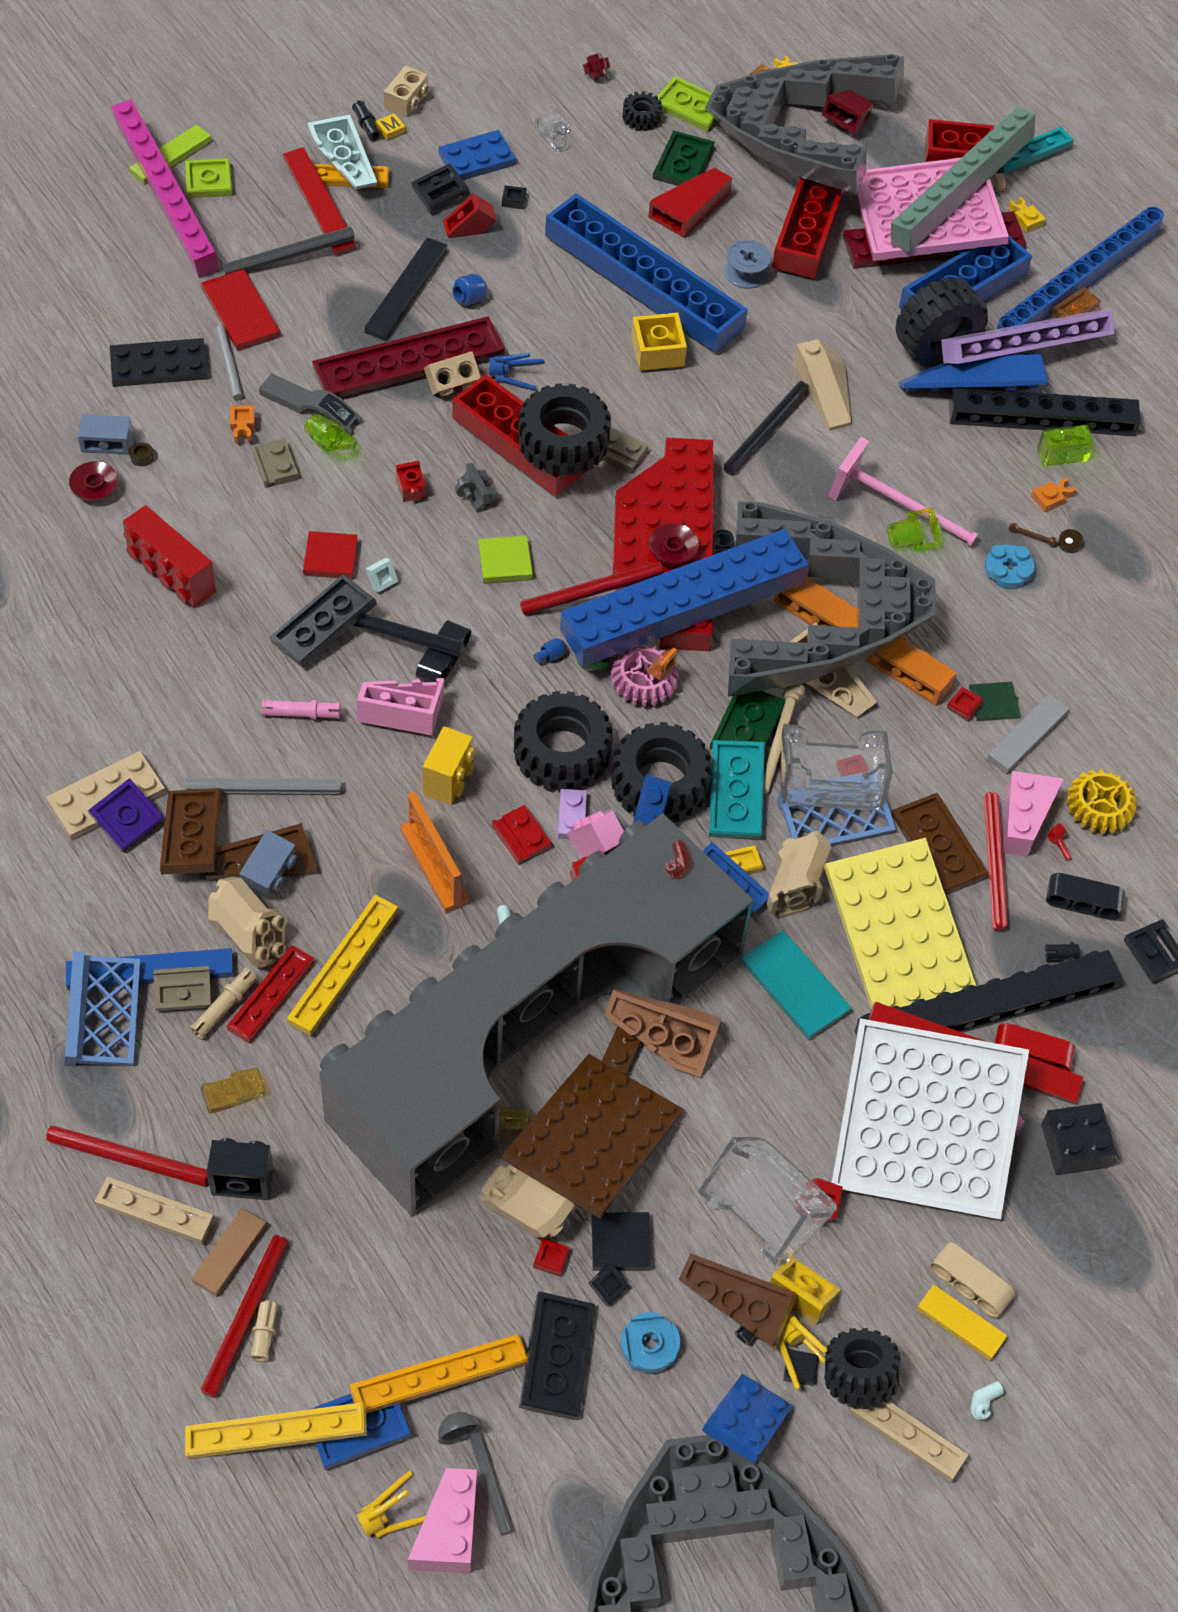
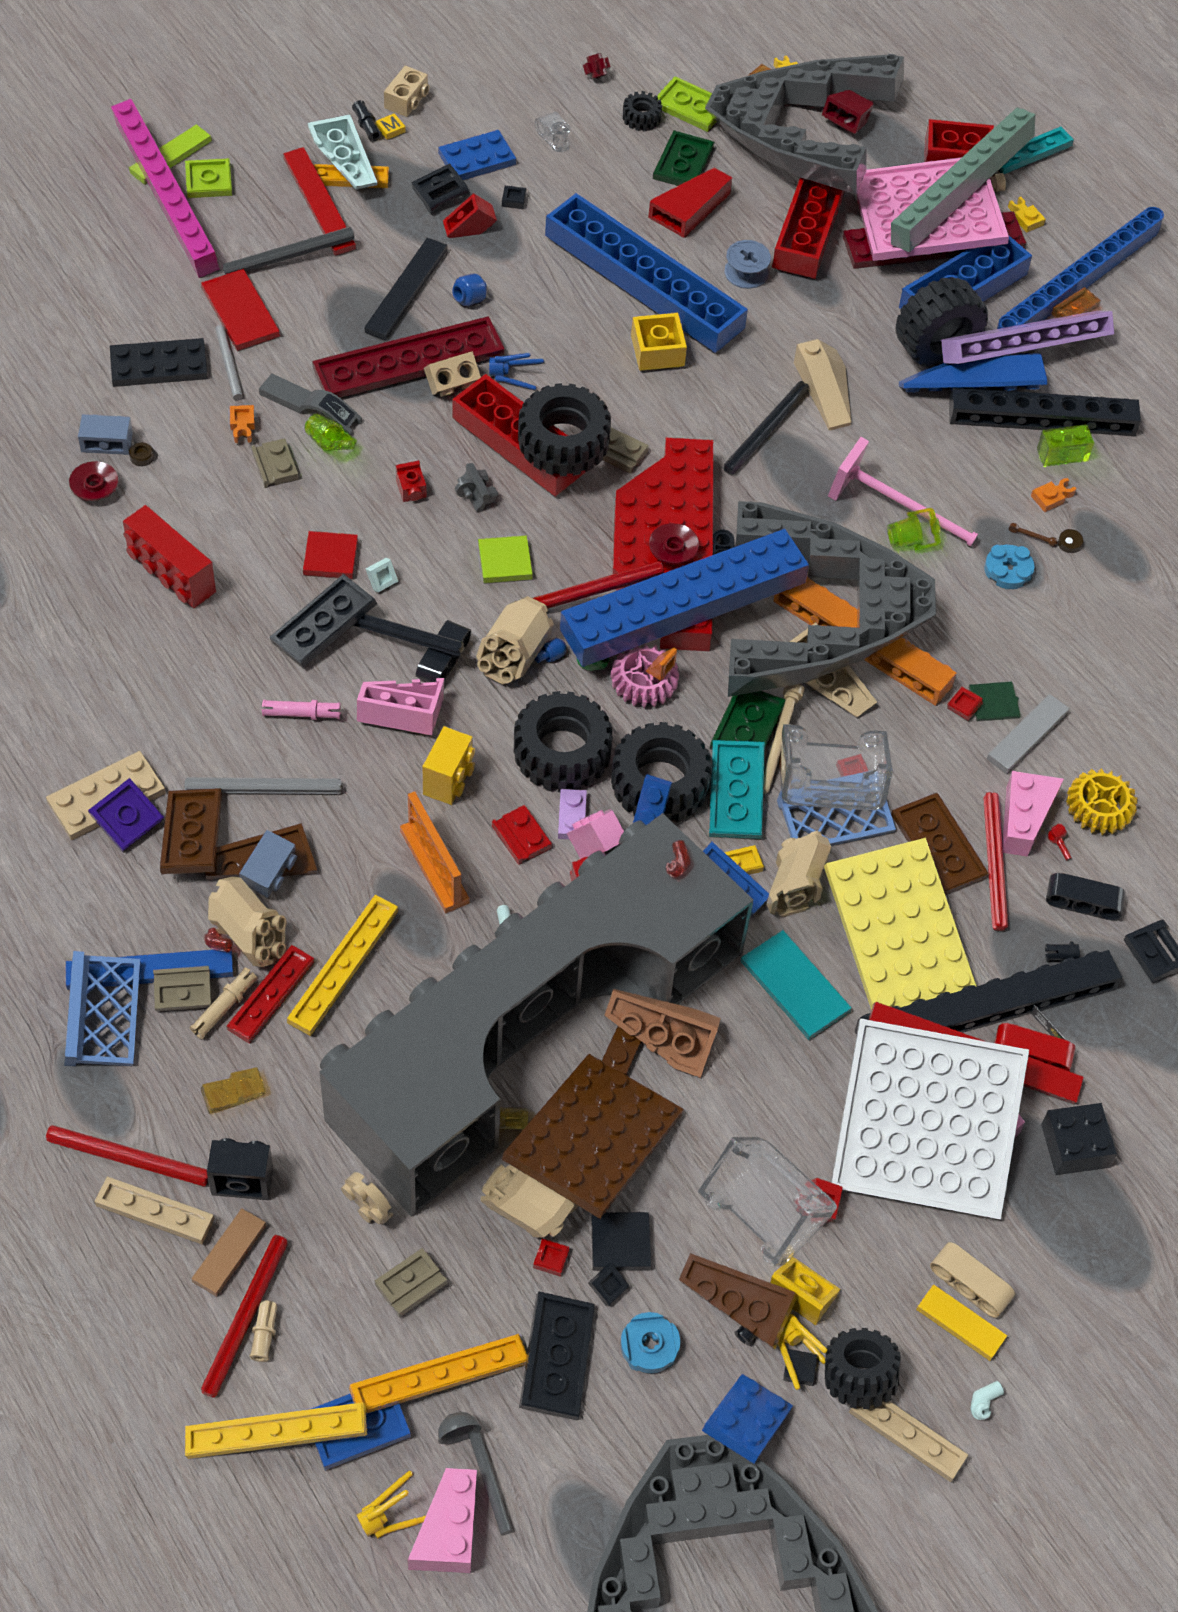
none -> clear red arm [203,927,233,953]
none -> tan plate [341,1172,393,1224]
none -> dark tan plate [374,1248,447,1317]
none -> tan brick [476,596,554,684]
none -> black sticker [1031,1006,1066,1040]

